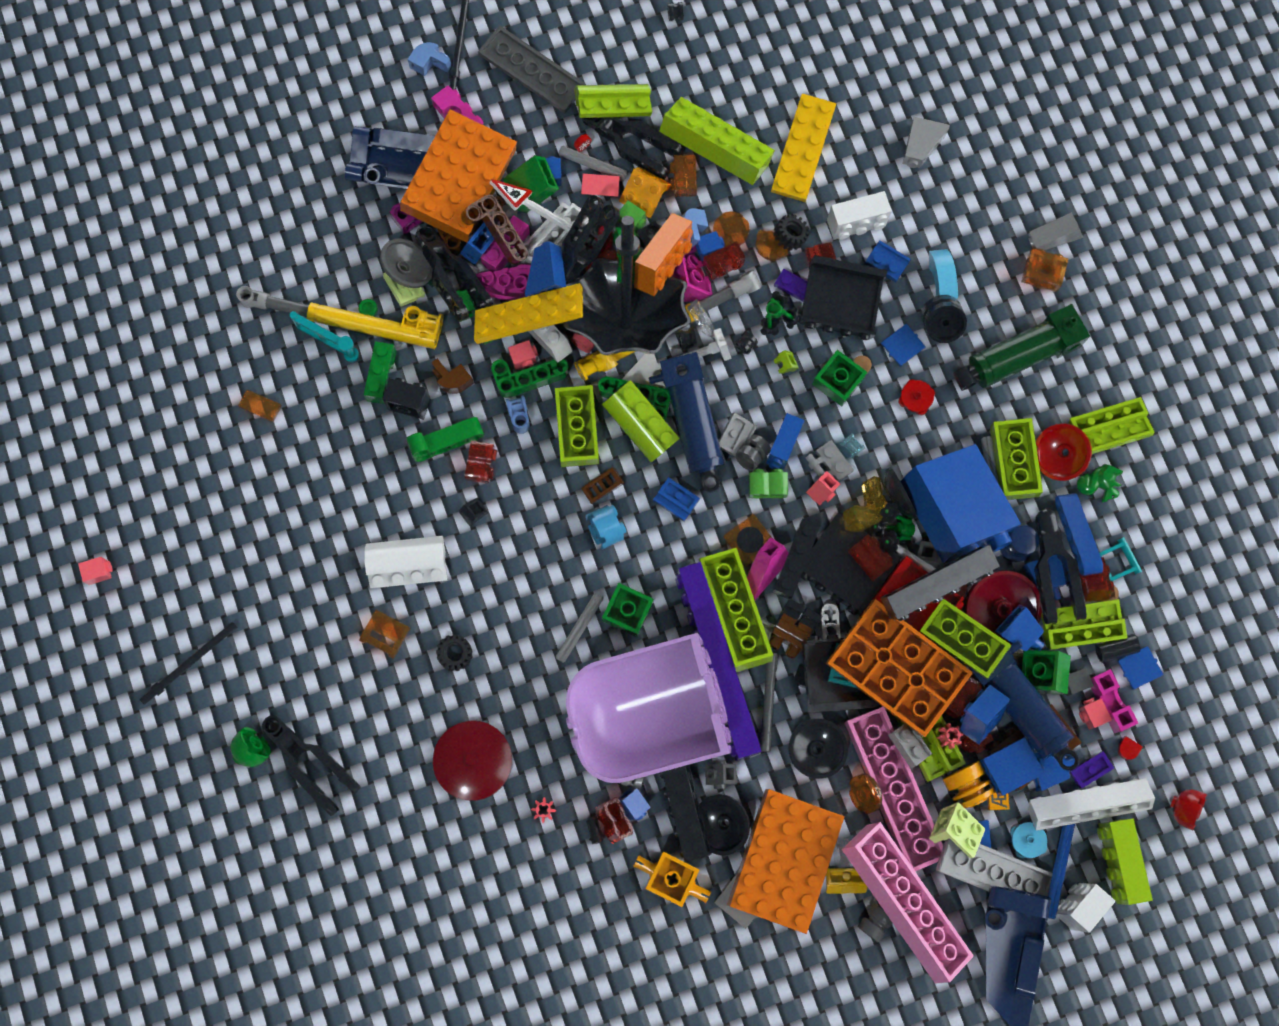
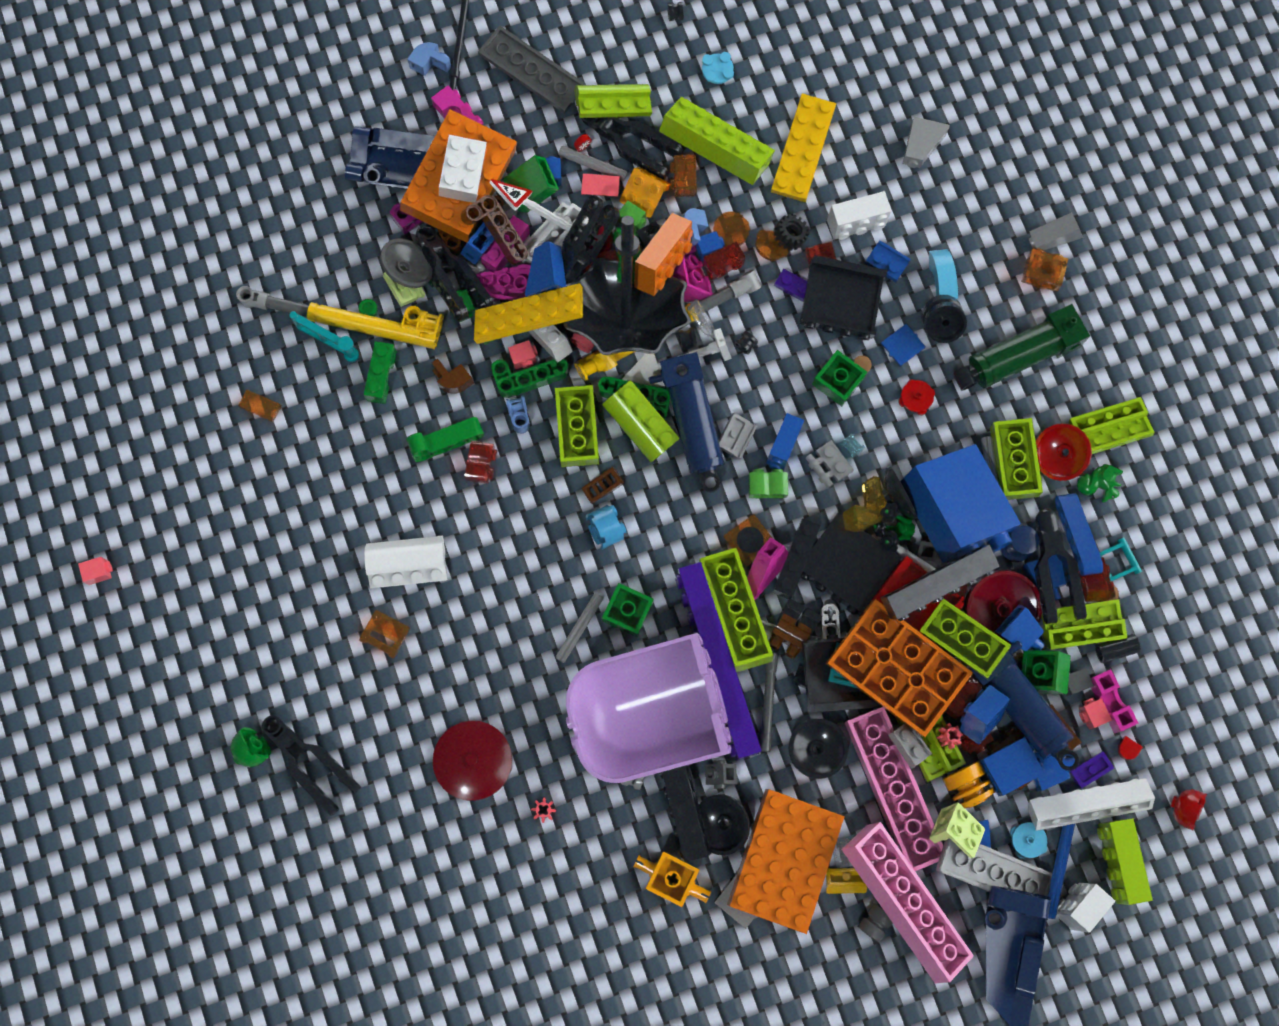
black bar [139,622,238,705] -> none
black brick [382,378,431,420] -> none
black tyre [436,634,473,671] -> none
black slope [459,498,488,526] -> none
black pin [586,818,604,845] -> none
clear red brick [596,797,633,844] -> none
brick [615,788,651,821] -> none
blue plate [653,477,700,522] -> none
dark grey wheel [736,435,771,471] -> none
black plant [760,291,803,336] -> none
lime tile [773,350,799,374] -> none
coral brick [806,471,840,505] -> none
clear red brick [848,535,893,581] -> none
clear orange tile [849,773,883,814] -> none
light orange tile [987,792,1010,810] -> none
blue piece [1117,646,1164,690] -> none
none -> white brick [439,135,487,203]
none -> medium azure piece [702,52,734,84]

